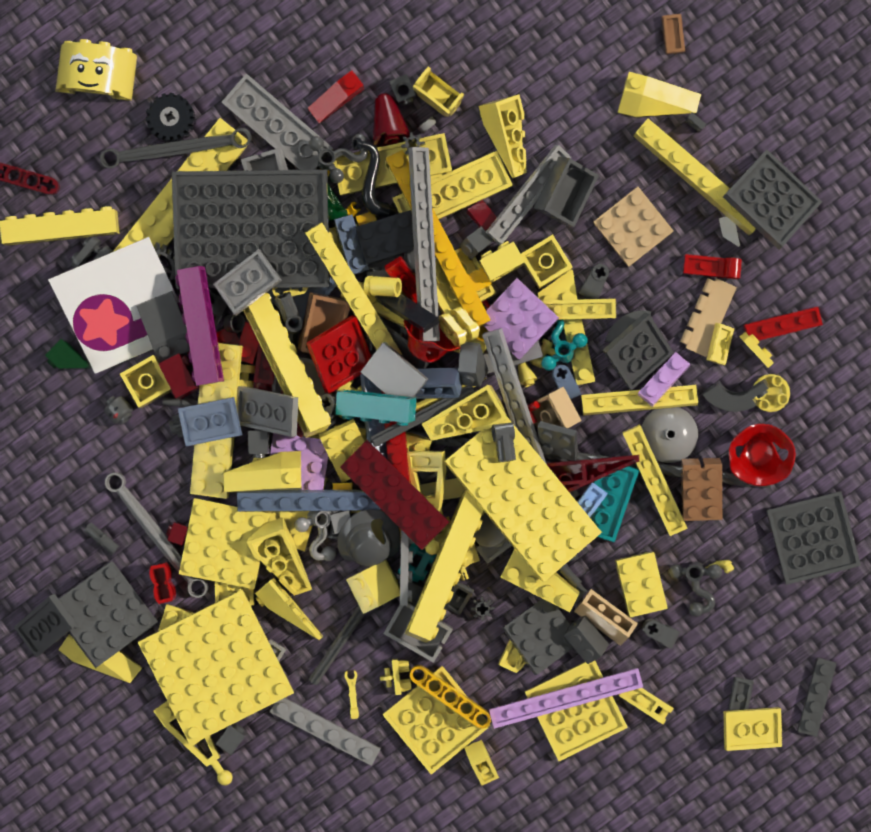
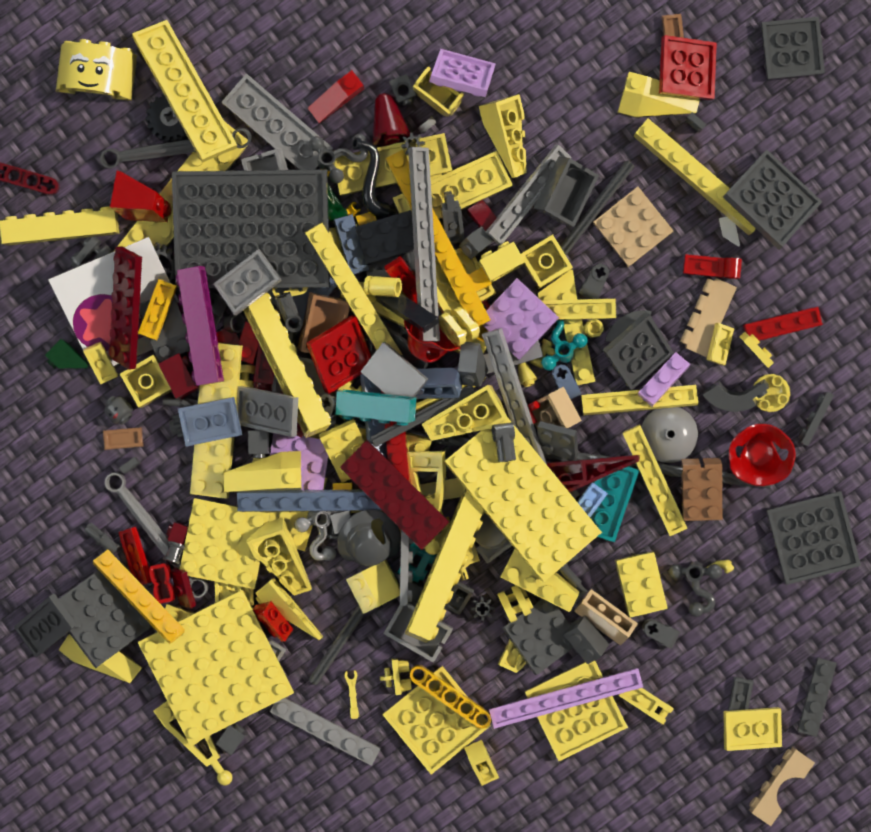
none -> light yellow plate [83,342,118,384]
none -> yellow plate [93,550,185,644]
none -> medium nougat tile [103,427,144,450]
none -> dark red plate [109,246,142,370]
none -> red slope [110,171,171,222]
none -> red plate [118,527,152,585]
none -> dark grey tile [119,457,141,474]
none -> light yellow plate [132,20,237,162]
none -> yellow plate [138,279,177,341]
none -> dark grey bush [163,541,185,565]
none -> dark red plate [170,568,196,608]
none -> red bracket [253,601,293,642]
none -> lavender plate [429,49,496,97]
none -> dark grey hinge [441,191,465,244]
none -> light yellow brick [497,585,533,623]
none -> dark grey axle [560,160,634,255]
none -> light yellow tile [584,319,604,338]
none -> red plate [659,35,717,100]
none -> tan arch [749,747,815,826]
none -> dark grey plate [761,16,825,80]
none -> dark grey plate [798,391,834,446]

